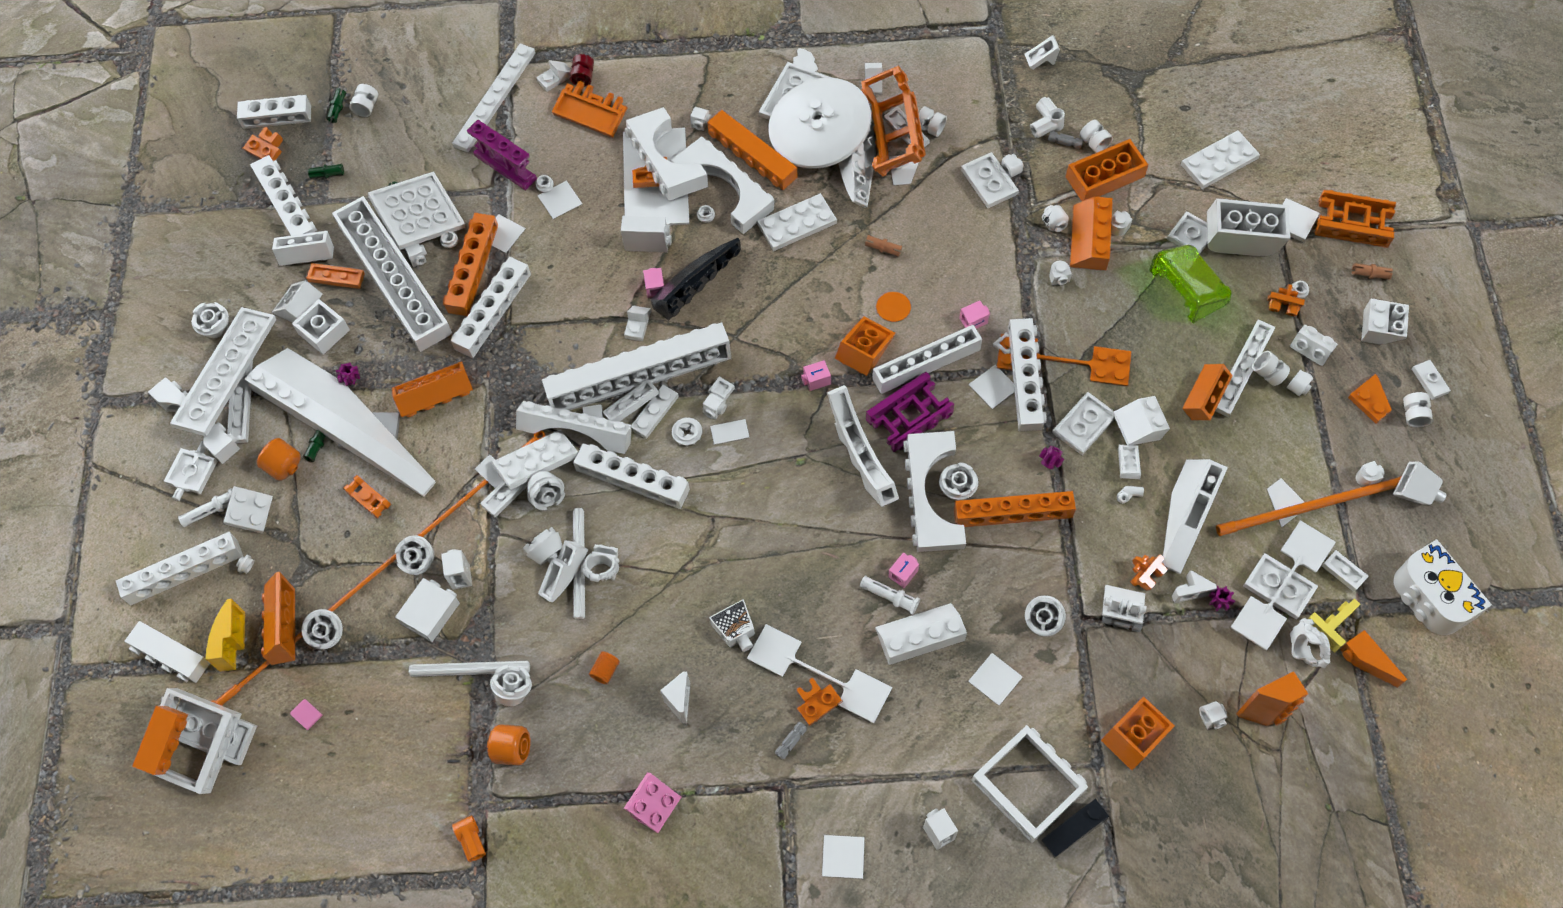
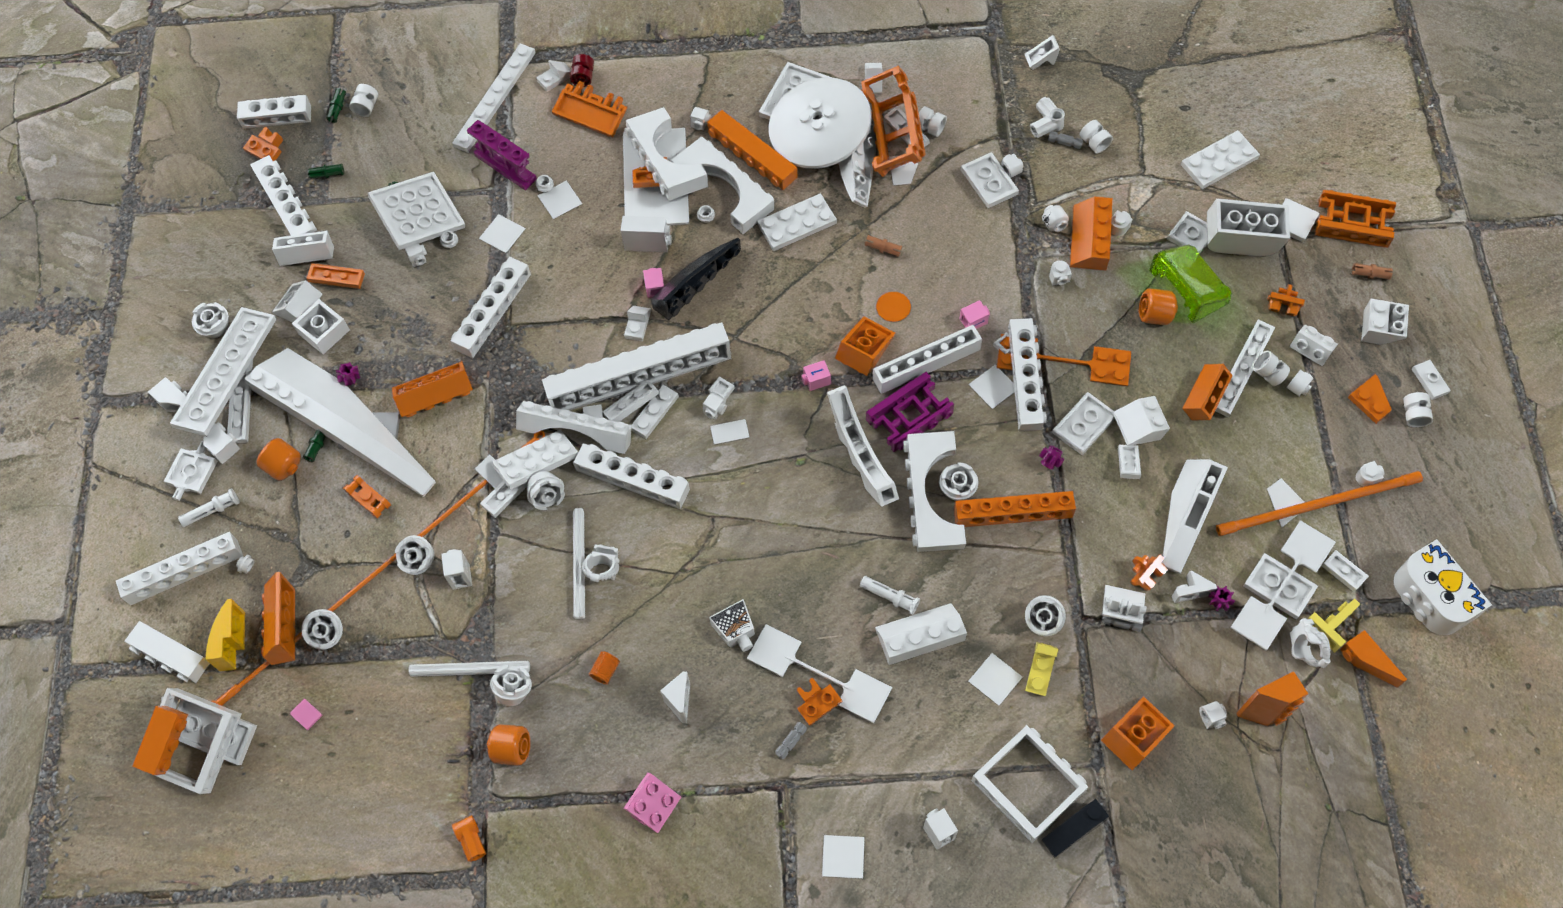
white plate [223,486,273,534] -> none
white brick [332,196,452,352] -> none
white brick [395,578,460,642] -> none
orange brick [443,213,498,316] -> none
white cone [523,527,563,565] -> none
white slope [538,540,588,602] -> none
white gear [672,418,702,447] -> none
white sticker [793,48,818,71] -> none
bright pink brick [888,553,919,588] -> none
orange brick [1066,139,1149,201] -> none
white arm [1117,486,1144,503] -> none
white plate [1292,281,1309,299] -> none
white torso [1393,462,1446,505] -> none
none -> light yellow bracket [1025,642,1058,696]
none -> orange head [1139,288,1178,325]

